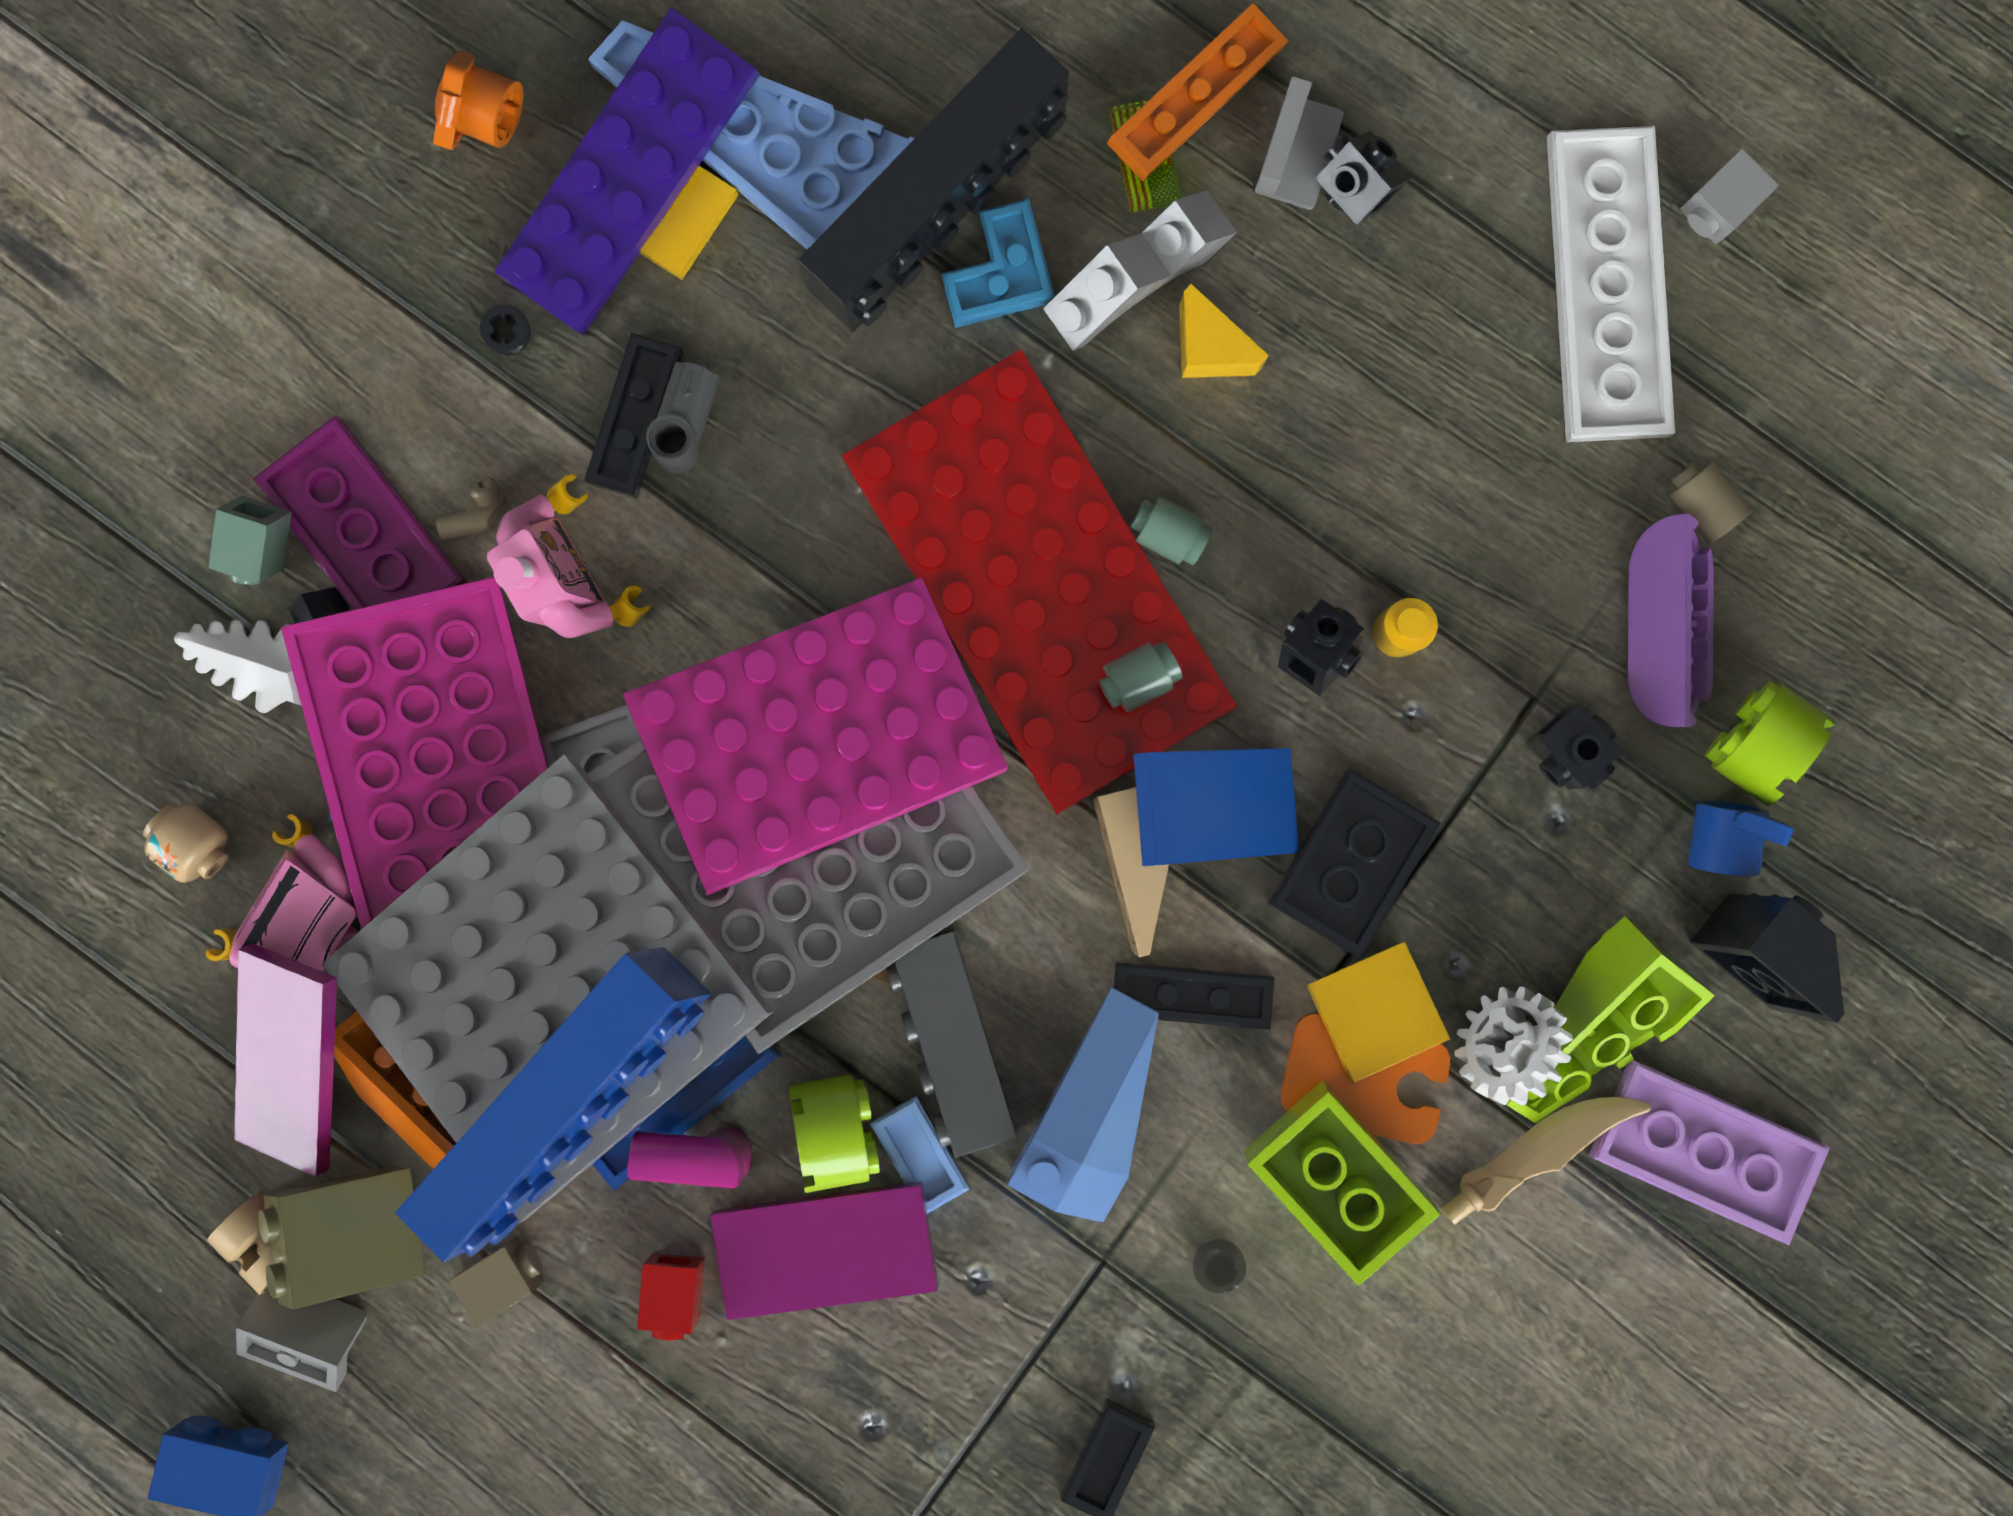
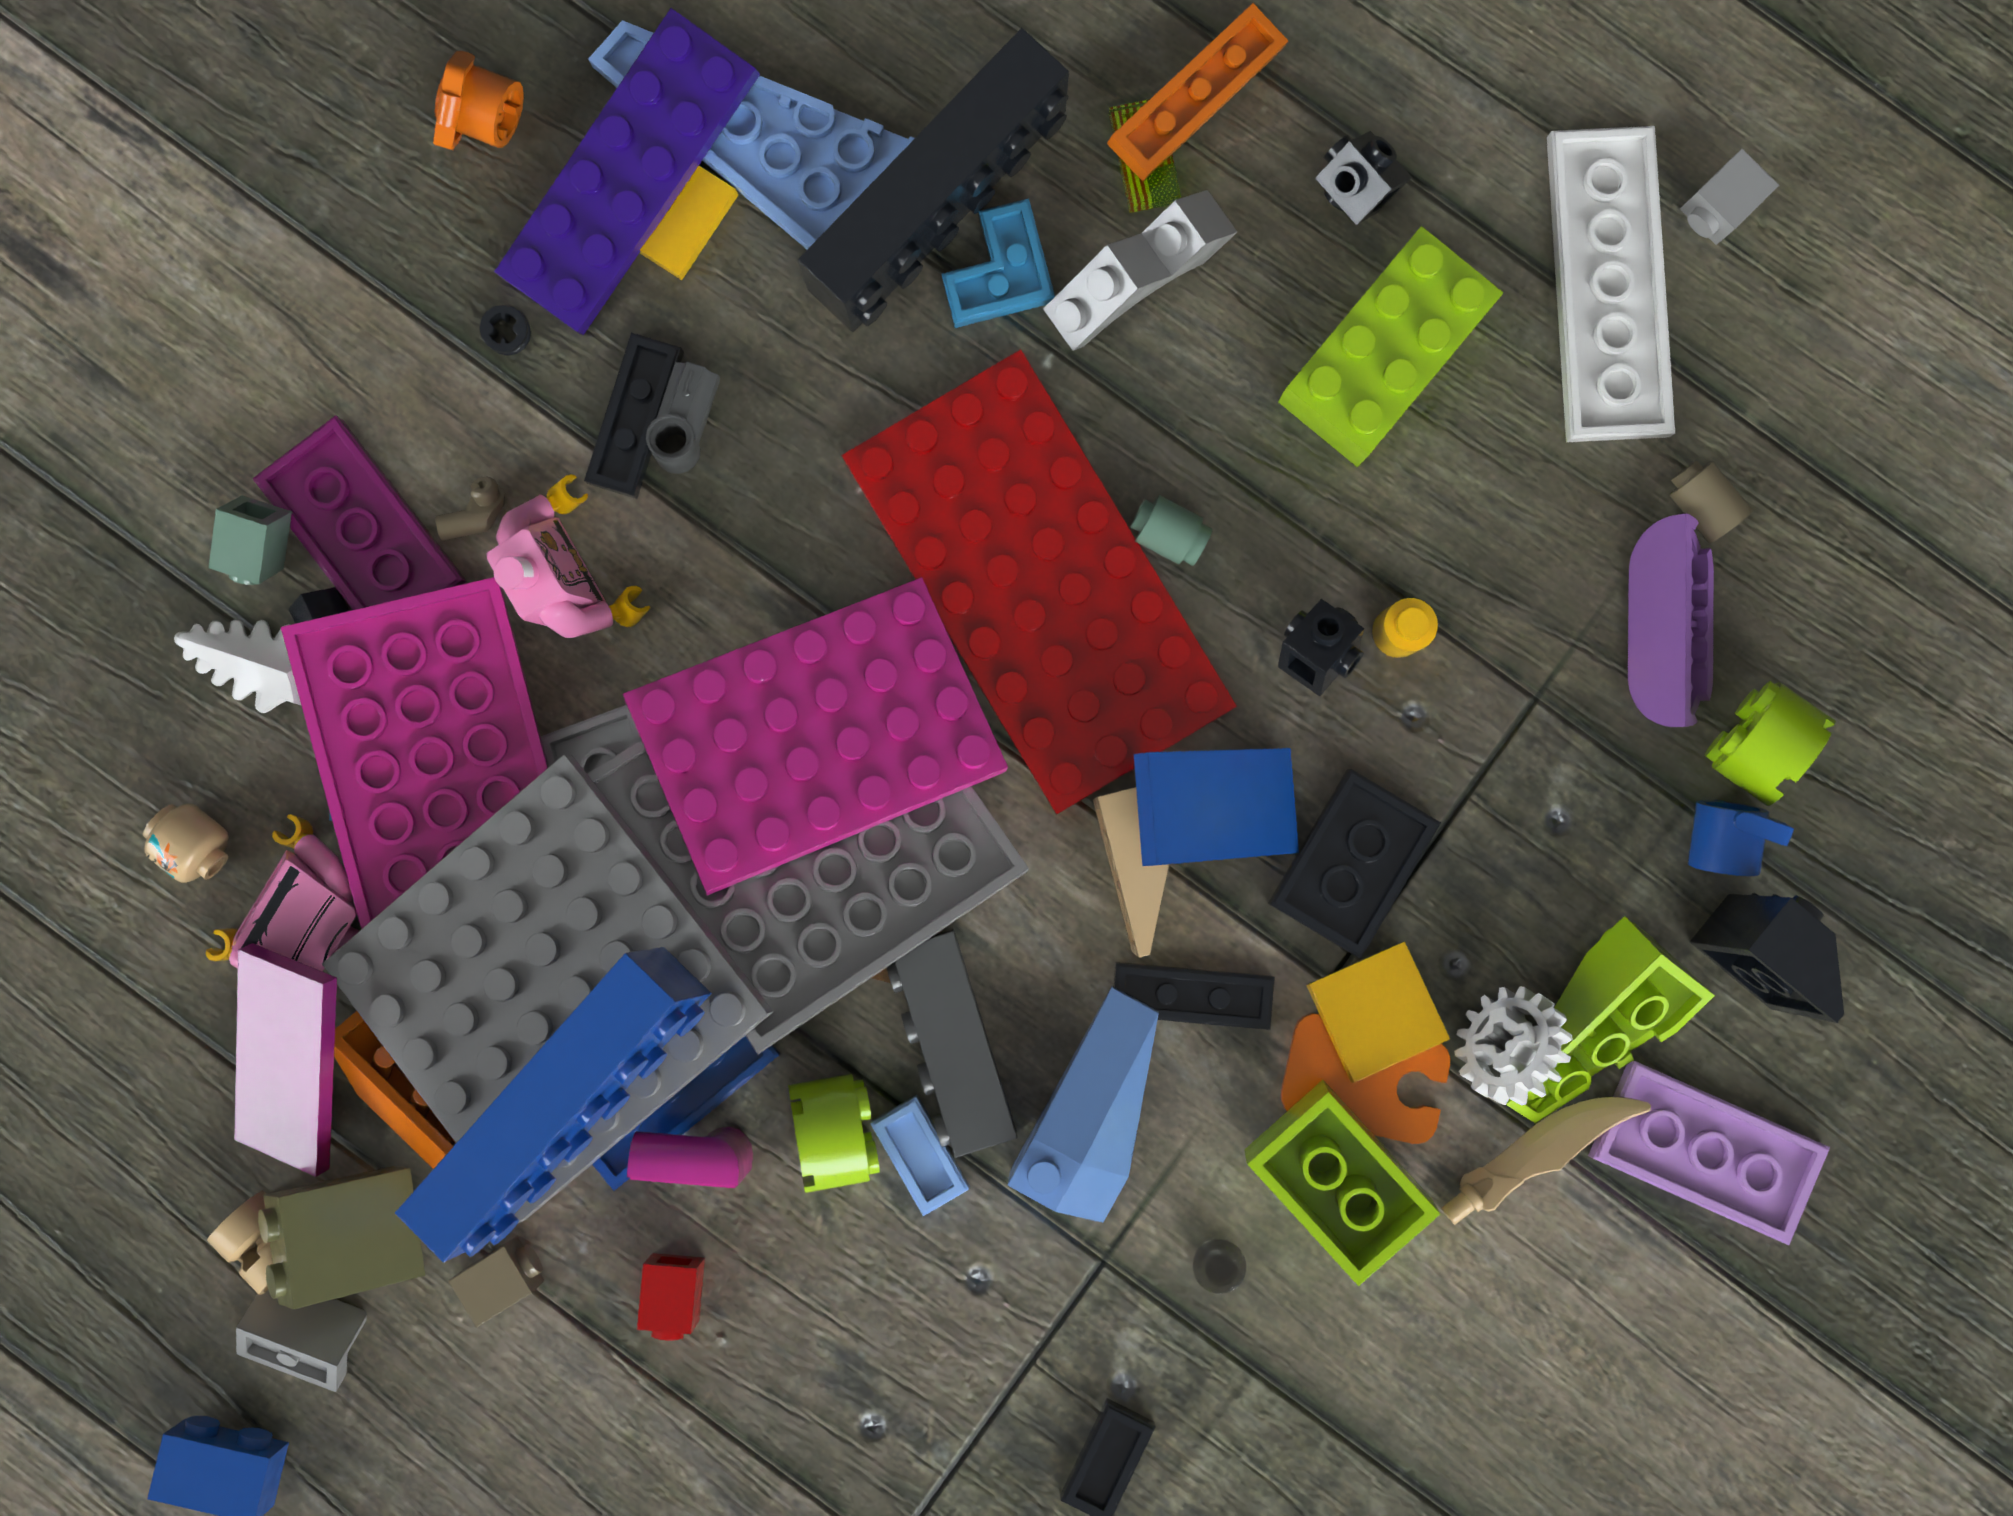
magenta tile [710,1181,939,1320] -> none
sand green brick [1099,641,1183,713] -> none
yellow slope [1179,284,1269,378] -> none
light grey panel [1254,76,1344,210] -> none
black brick [1526,704,1623,789] -> none
none -> lime brick [1278,226,1503,467]

